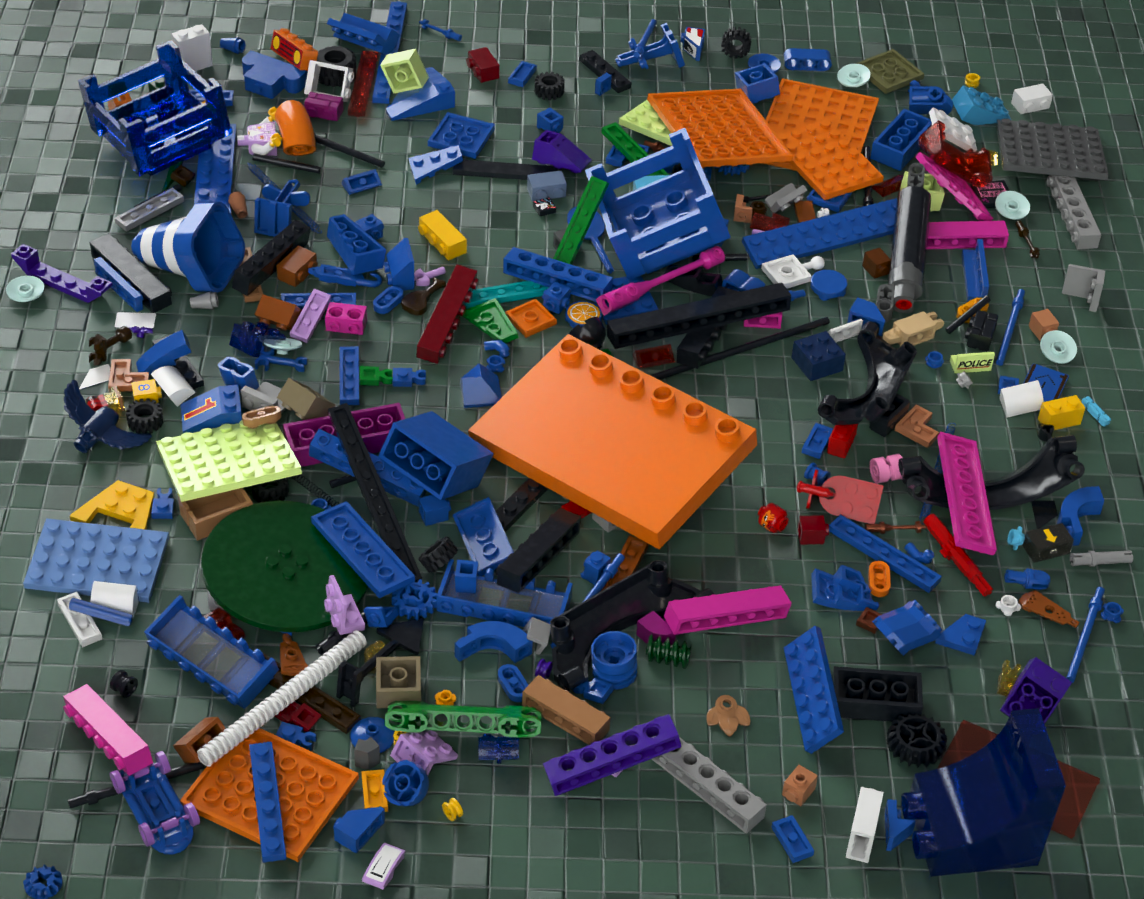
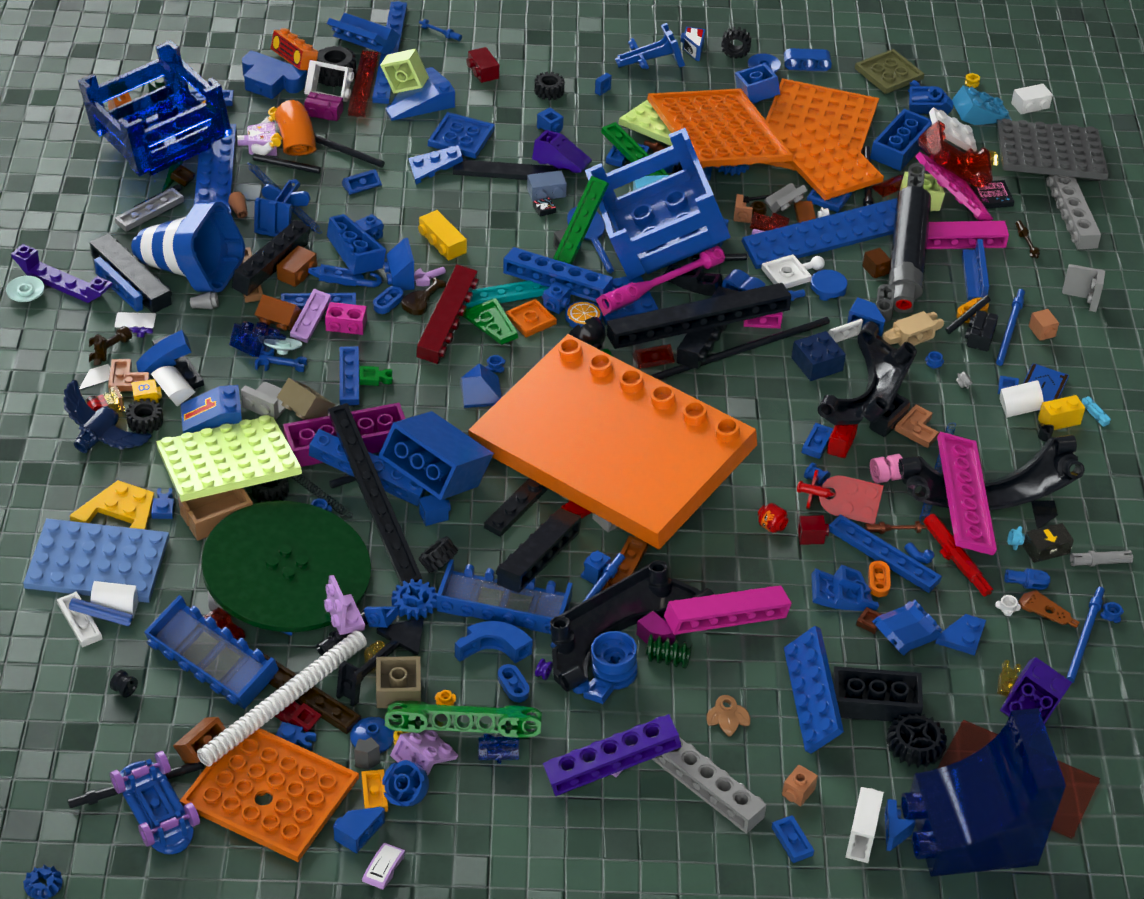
brick [63,684,153,776] -> none
white brick [172,24,212,75] -> none
blue brick [218,357,259,393] -> none
blue cone [220,37,246,54] -> none
medium nougat plate [242,406,282,429] -> none
blue plate [249,742,286,863] -> none
dark orange piece [280,633,308,676] -> none
blue plate [311,501,415,598] -> none
blue plate [392,368,426,387] -> none
yellow bush [442,798,463,821] -> none
blue tile [453,497,514,576] -> none
blue brick [455,560,478,594] -> none
blue arm [484,340,510,358] -> none
blue tile [508,61,537,87] -> none
medium nougat brick [522,675,611,745] -> none
light grey panel [523,617,551,655] -> none
black plate [579,50,632,93] -> none
blue bar [633,19,657,58] -> none
light aqua dish [837,64,870,87] -> none
yellowish green panel [950,352,995,373] -> none
light aqua dish [995,191,1030,220] -> none
light aqua dish [1040,330,1077,364] -> none
blue arch [1057,486,1104,546] -> none

